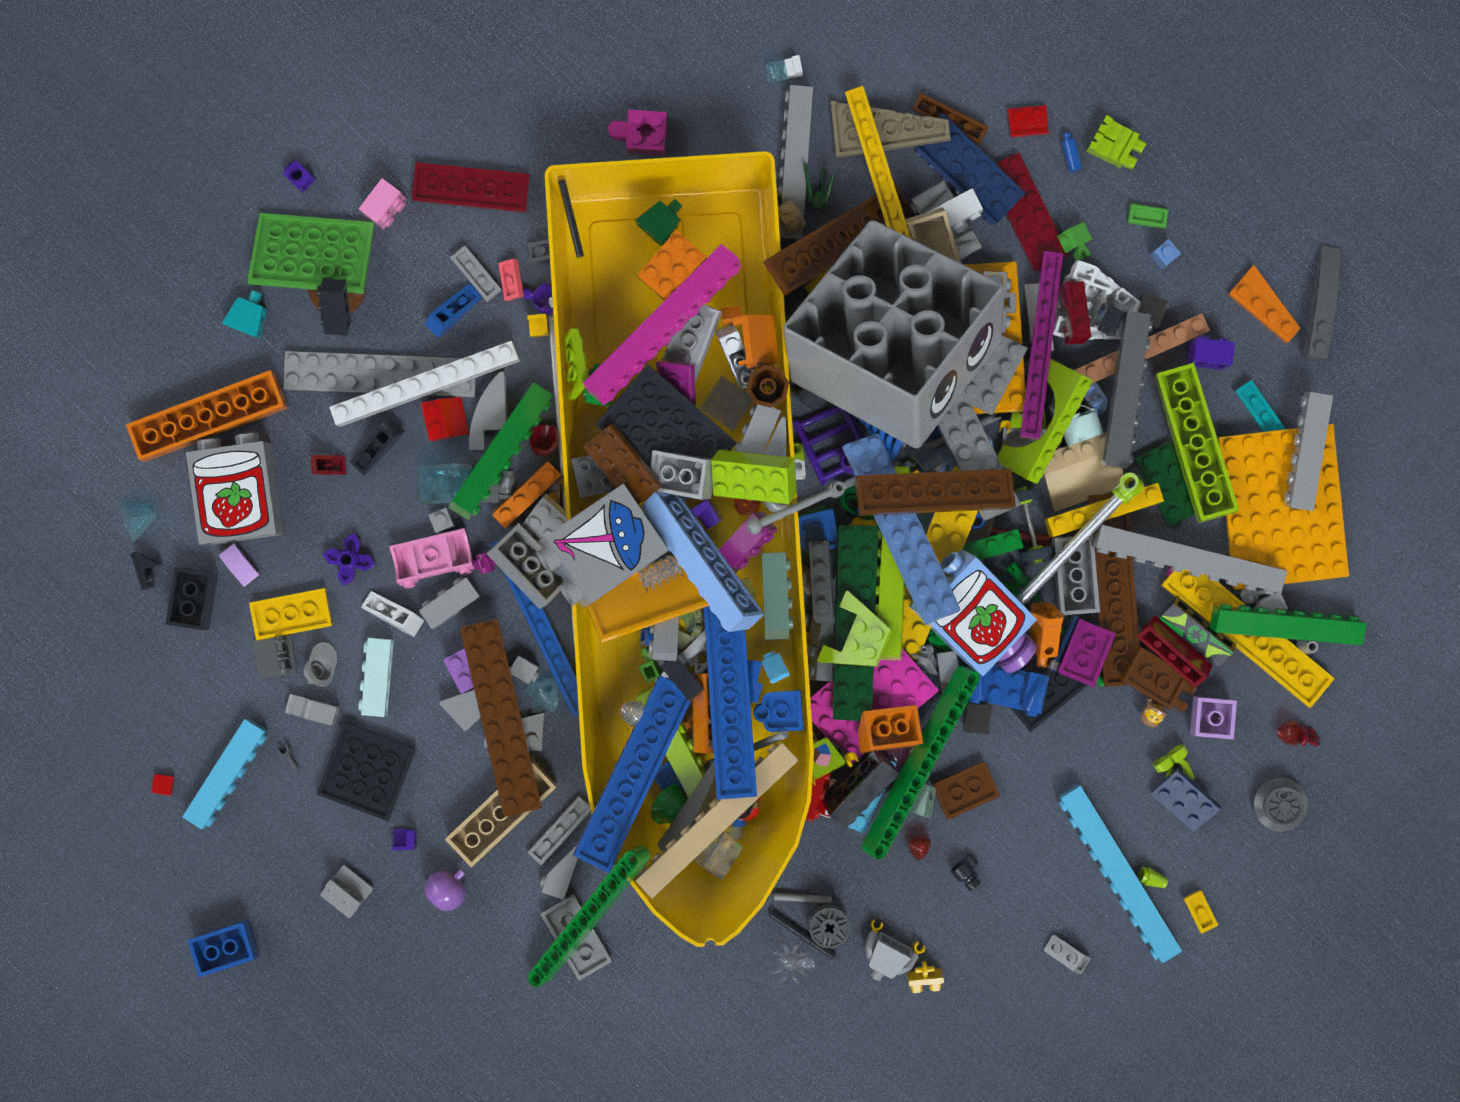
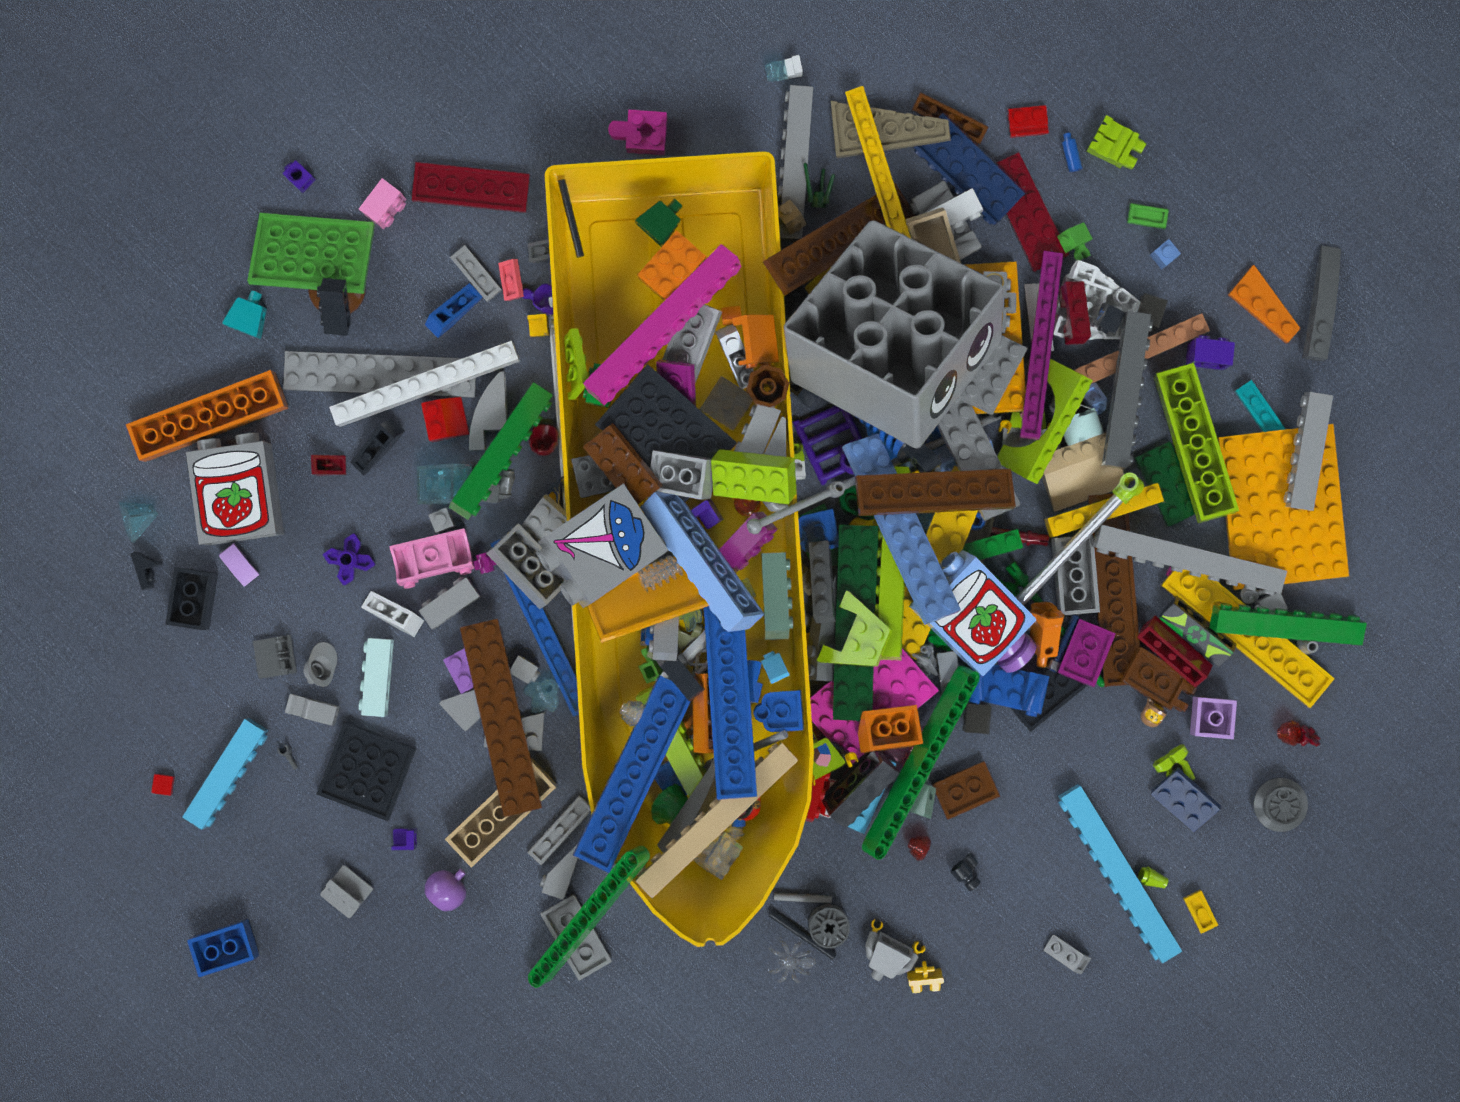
yellow plate [249,588,333,640] -> none
orange brick [491,459,561,528] -> none
black axle [1015,486,1055,564] -> none

